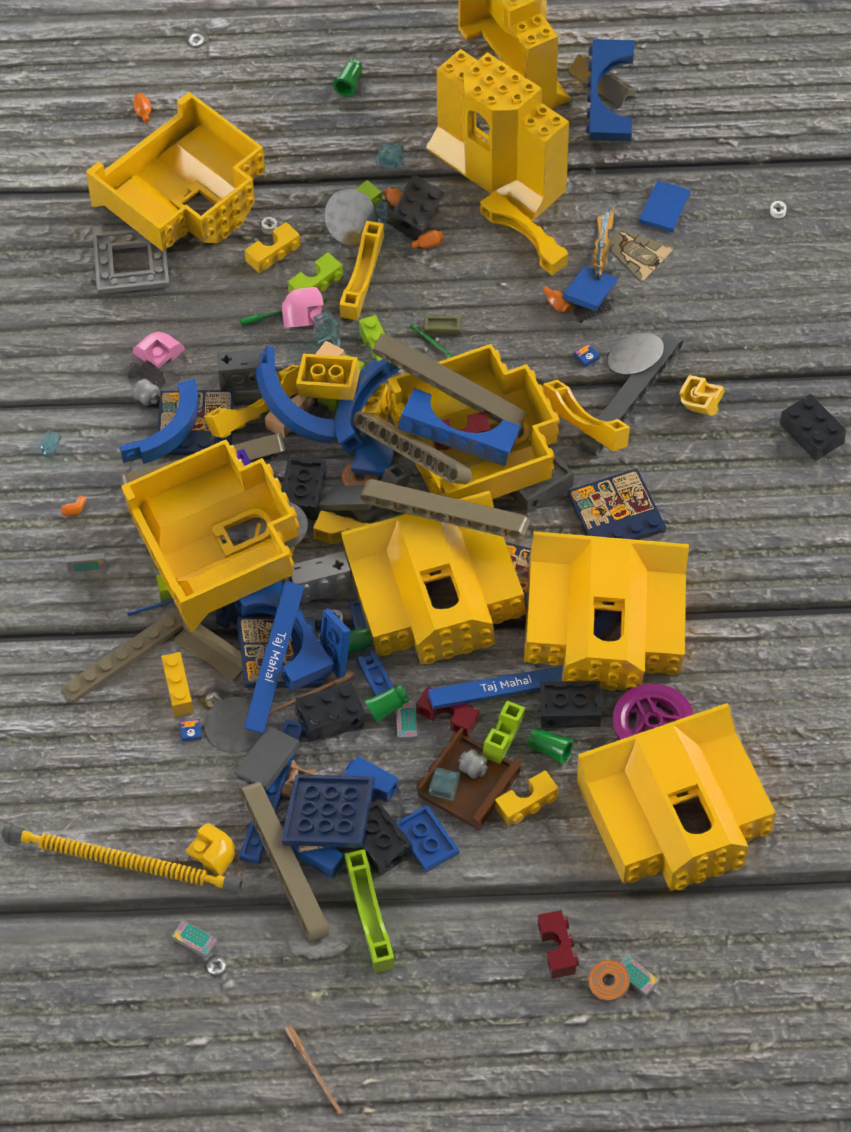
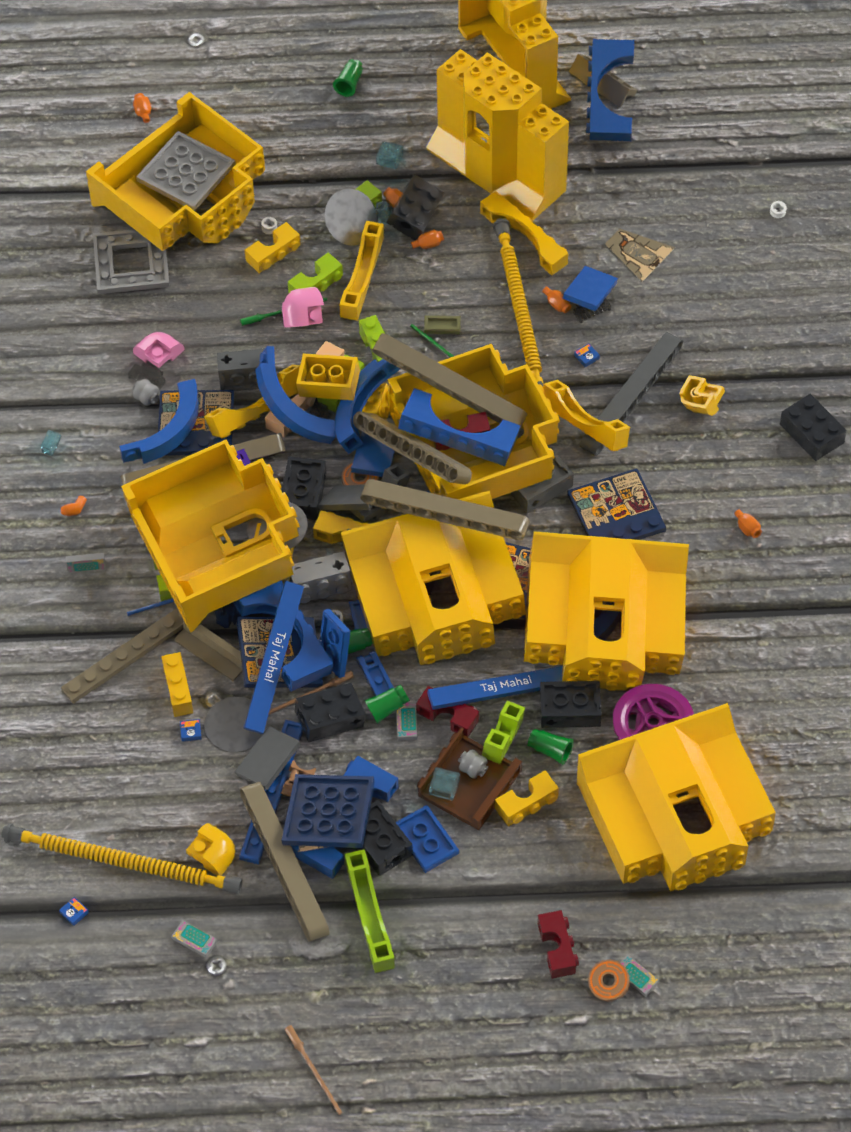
clear light blue panel [313,310,341,347] -> none
pearl gold sword [592,209,614,280] -> none
flat silver sticker [608,333,664,374] -> none
blue tile [639,180,691,233] -> none
none -> blue tile [59,897,89,926]
none -> light grey plate [136,131,236,211]
none -> yellow hose [493,218,544,387]
none -> orange plant [734,509,762,538]

